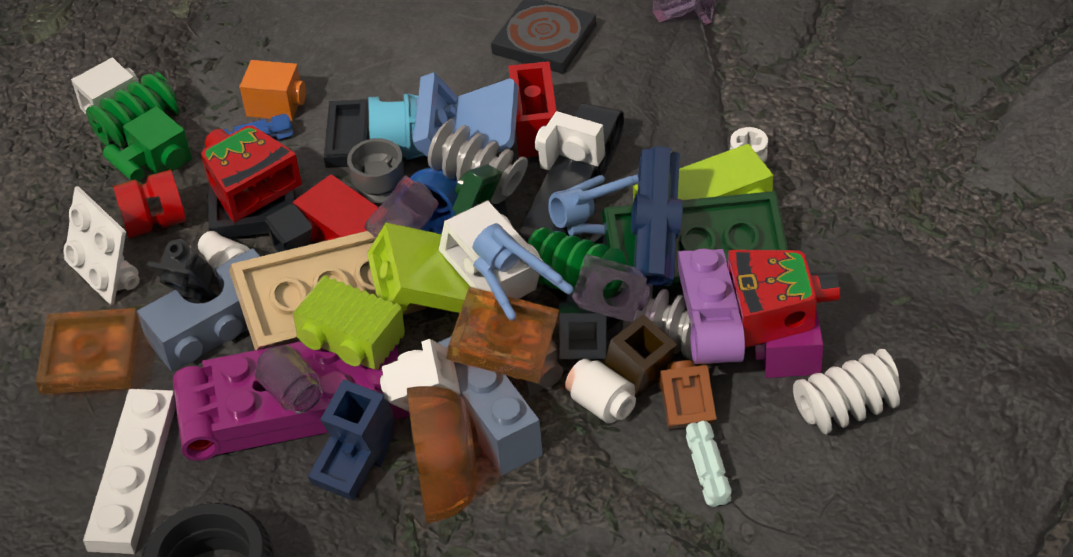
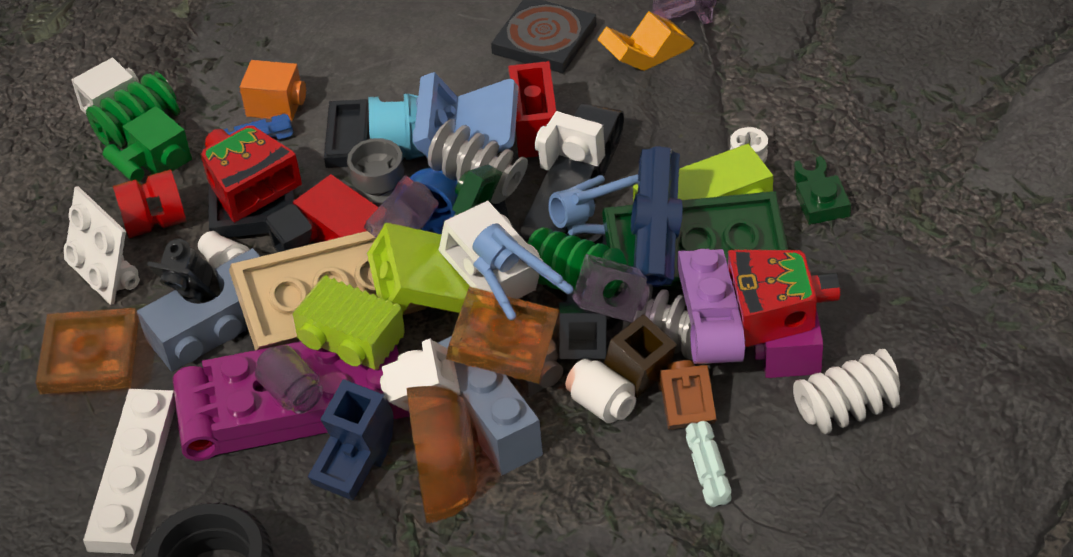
none -> light orange slope [597,11,695,71]
none -> dark green plate [794,156,851,225]

